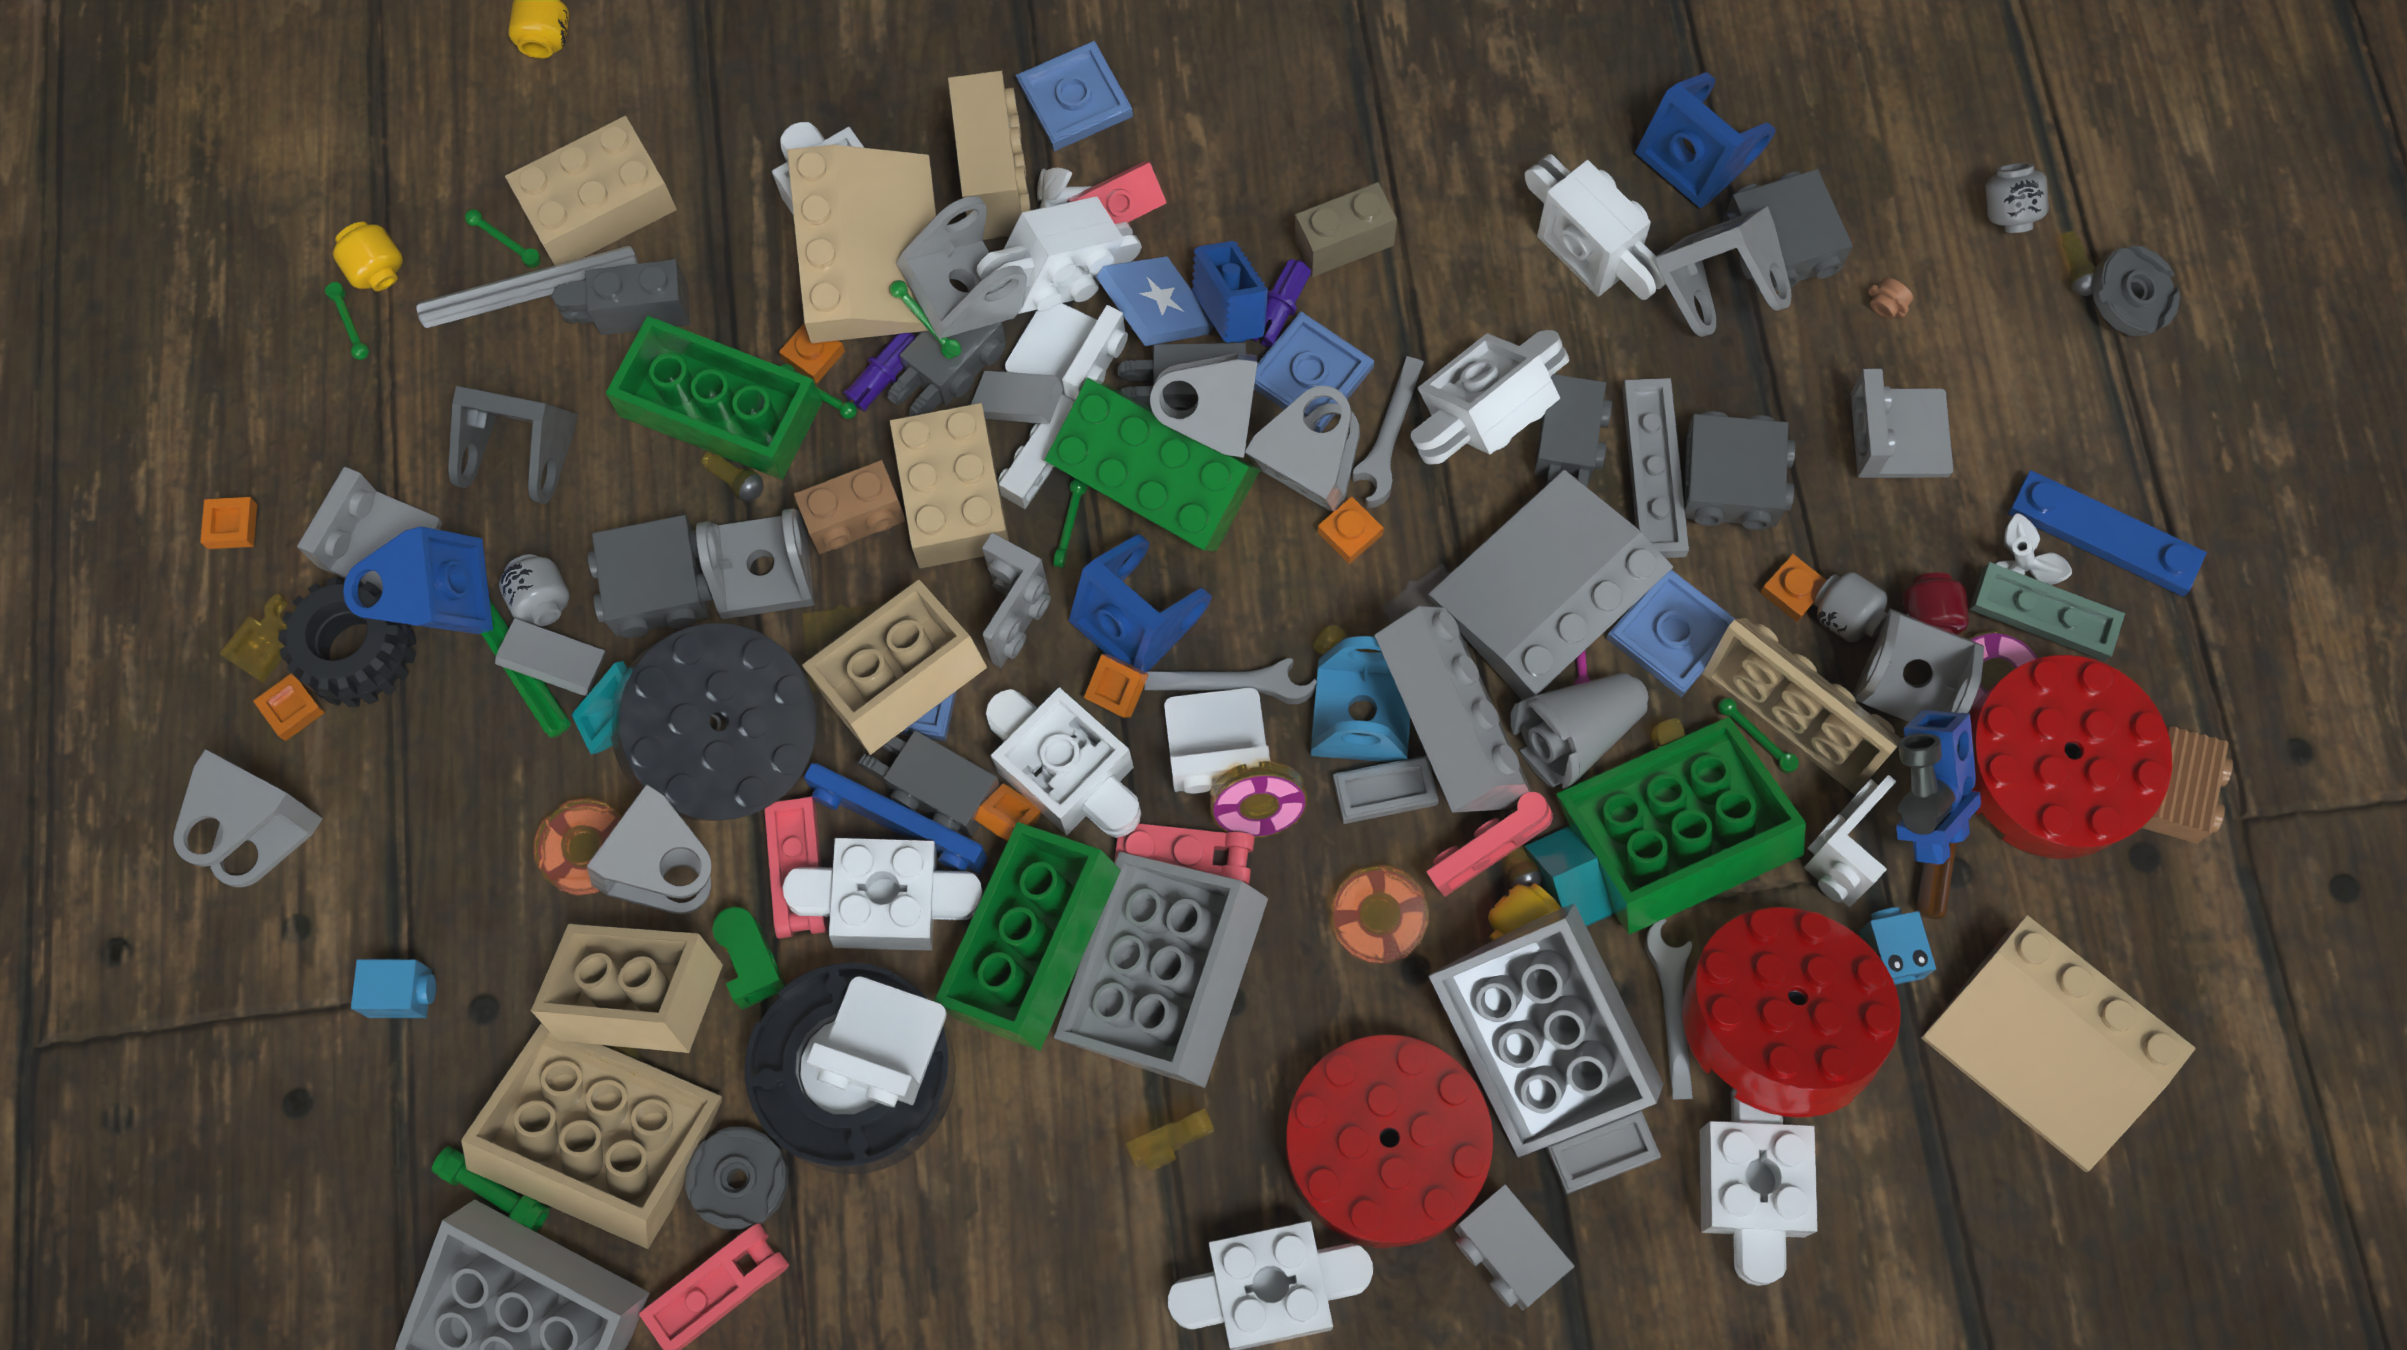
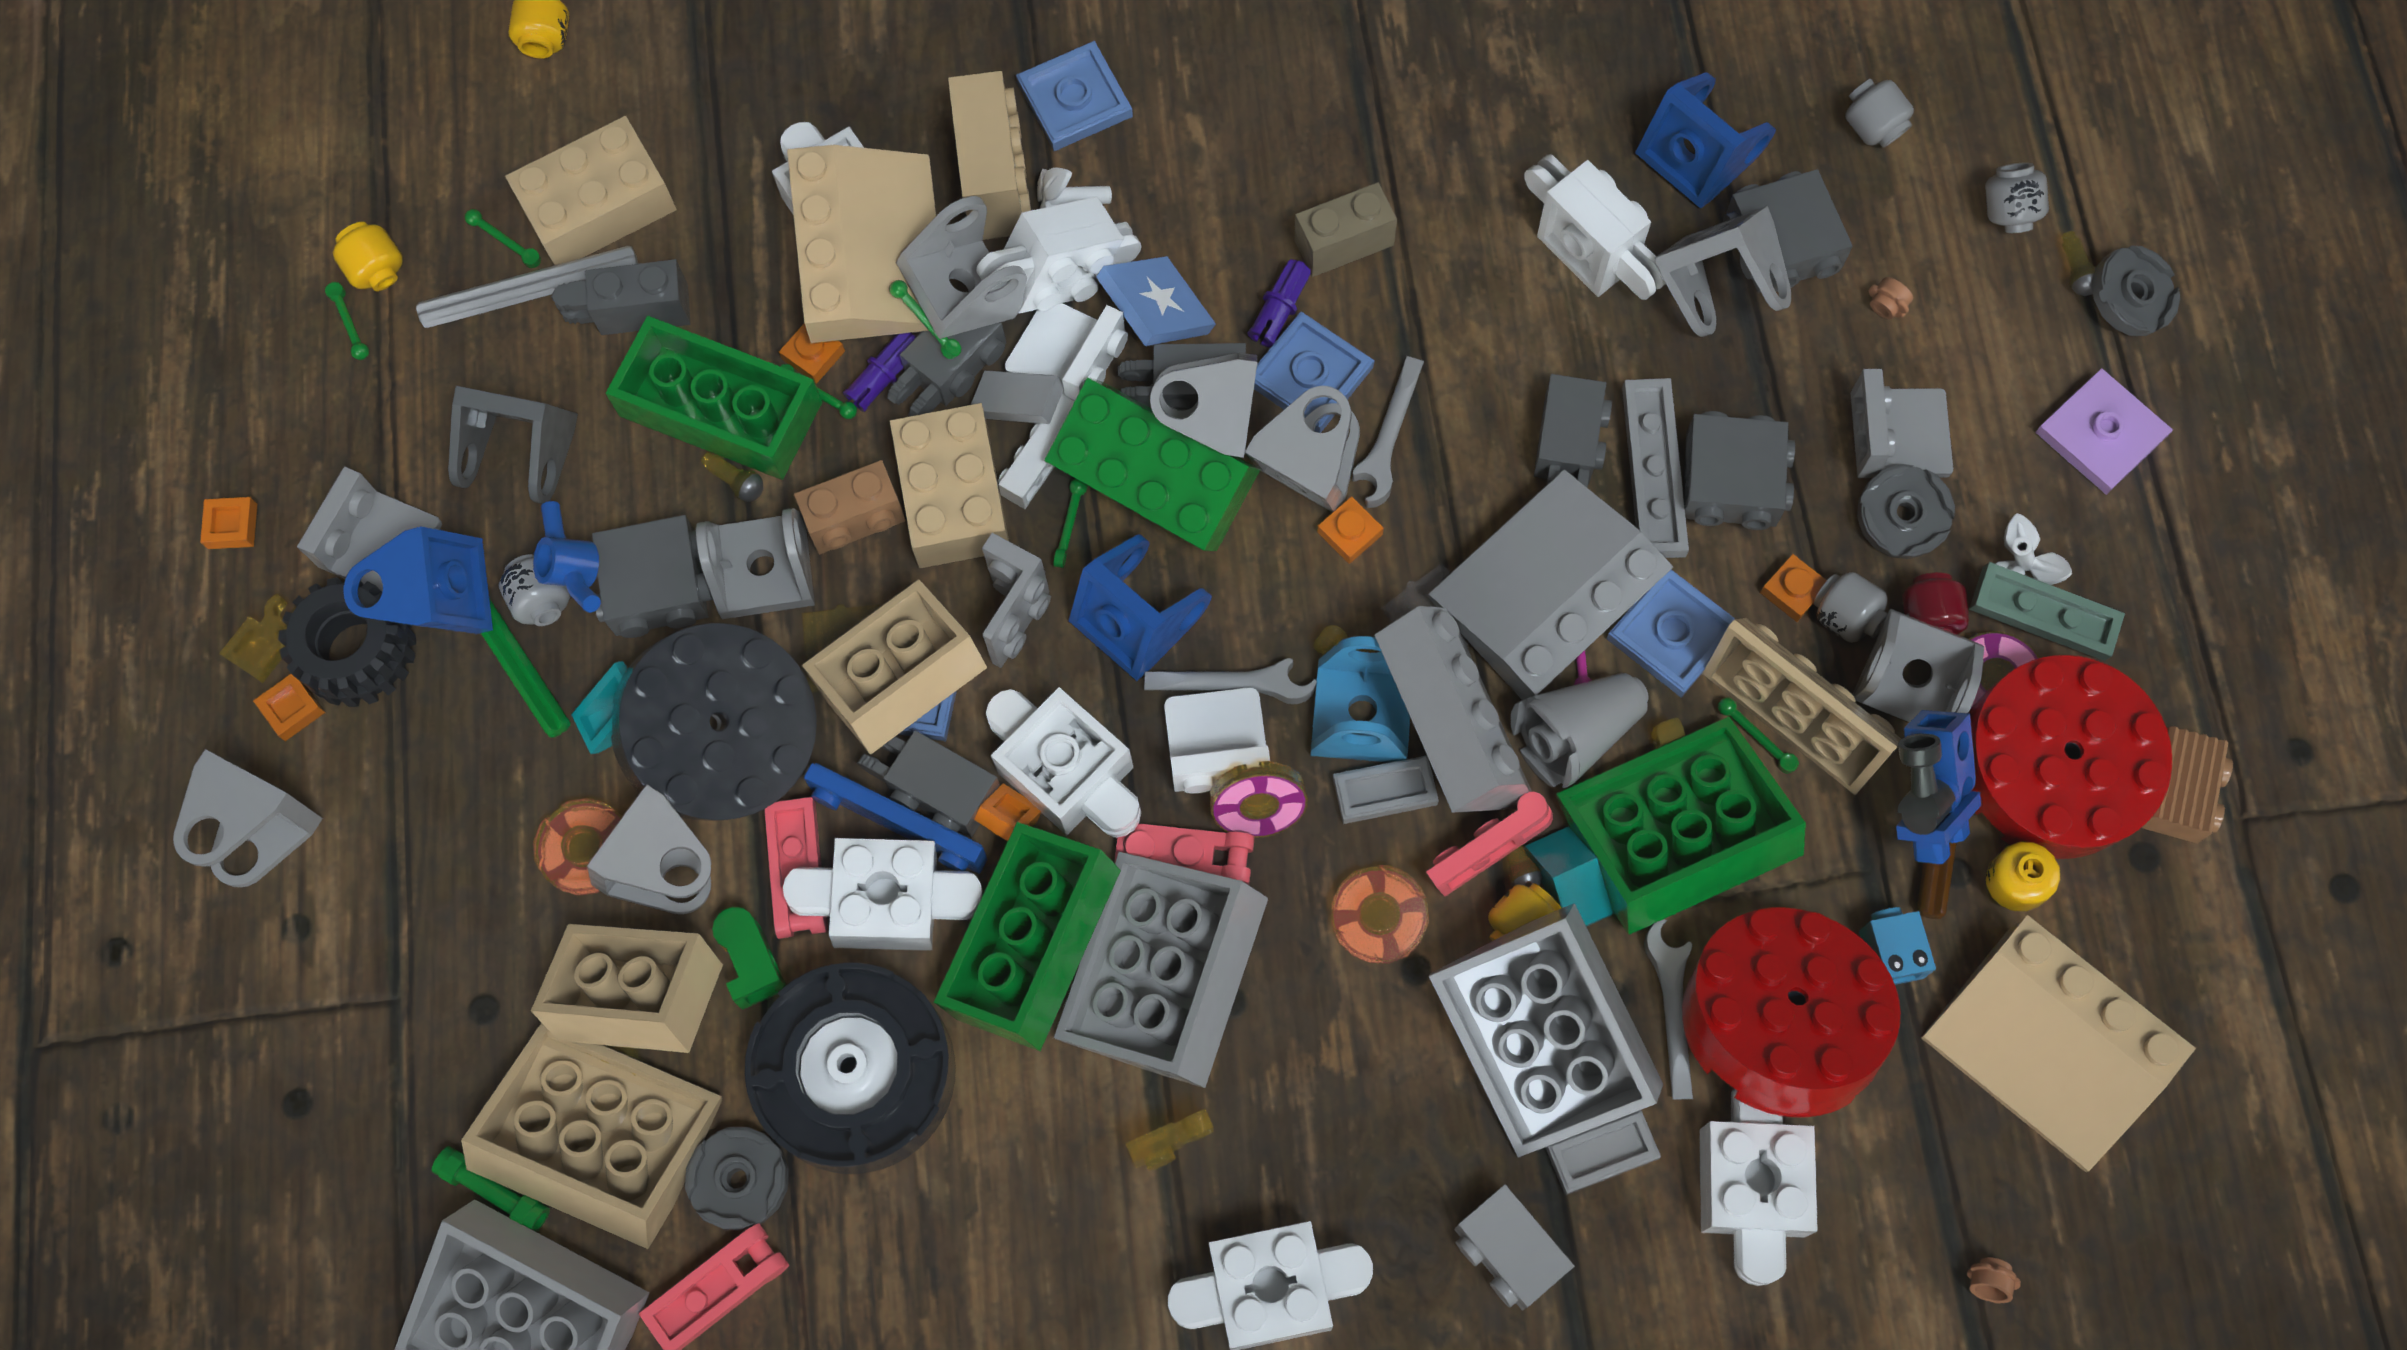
dark azure brick [351,960,436,1018] -> none
light grey tile [495,618,605,696] -> none
white bracket [807,977,947,1107] -> none
coral plate [1067,161,1167,224] -> none
orange plate [1084,654,1149,718] -> none
blue brick [1191,241,1268,343] -> none
red piece [1286,1035,1493,1249] -> none
white brick [1411,330,1569,464] -> none
white bracket [1804,775,1896,907] -> none
blue plate [2008,470,2207,597] -> none
none -> blue piece [533,501,601,613]
none -> light grey head [1845,79,1914,148]
none -> dark grey plate [1857,464,1955,559]
none -> nougat plate [1967,1257,2021,1303]
none -> yellow head [1986,842,2060,912]
none -> lavender plate [2036,368,2173,495]

